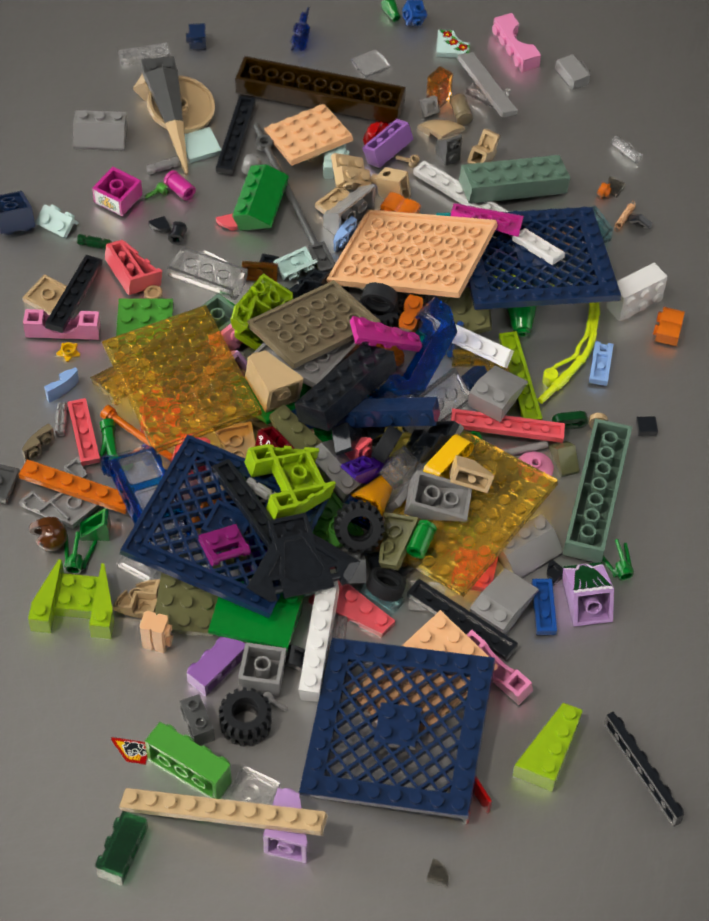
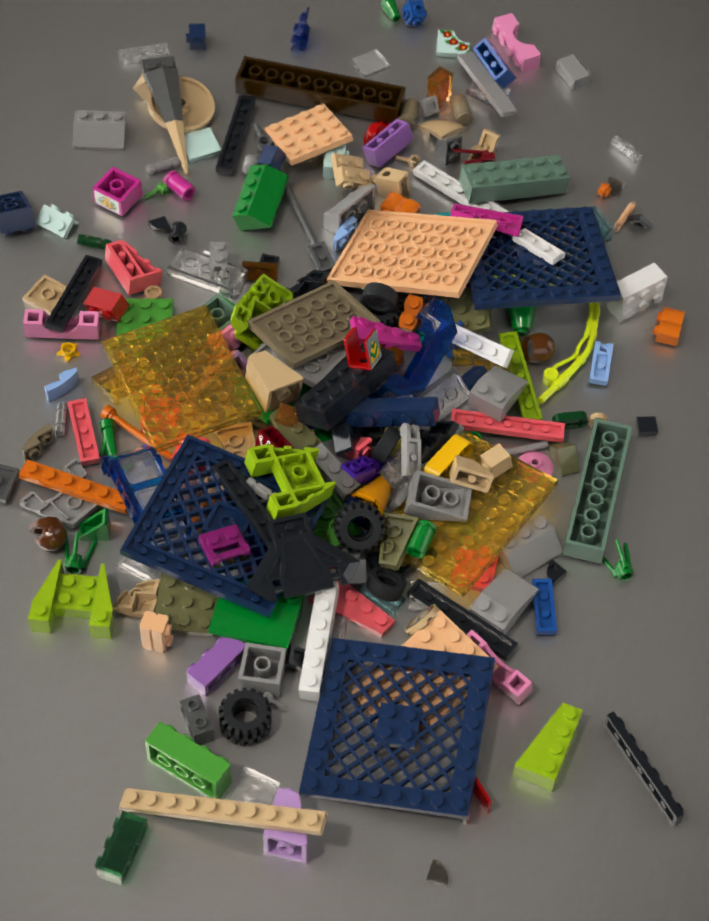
sticker [111,737,147,765] -> none
coral tile [216,213,238,231] -> none
light aqua bracket [274,246,317,281] -> none
tan plate [315,187,350,214] -> none
lavender slope [563,562,614,626] -> none
none -> red brick [83,287,129,322]
none -> light grey hinge [209,242,228,280]
none -> dark blue brick [257,145,286,171]
none -> clear orange tile [274,403,297,427]
none -> red piece [343,327,382,370]
none -> dark tan piece [399,98,420,129]
none -> light grey hinge [400,423,421,478]
none -> tan tile [404,604,440,636]
none -> dark red plant [453,149,496,164]
none -> blue brick [473,38,516,88]
none -> tan brick [480,443,513,479]
none -> reddish brown helmet [521,332,556,363]

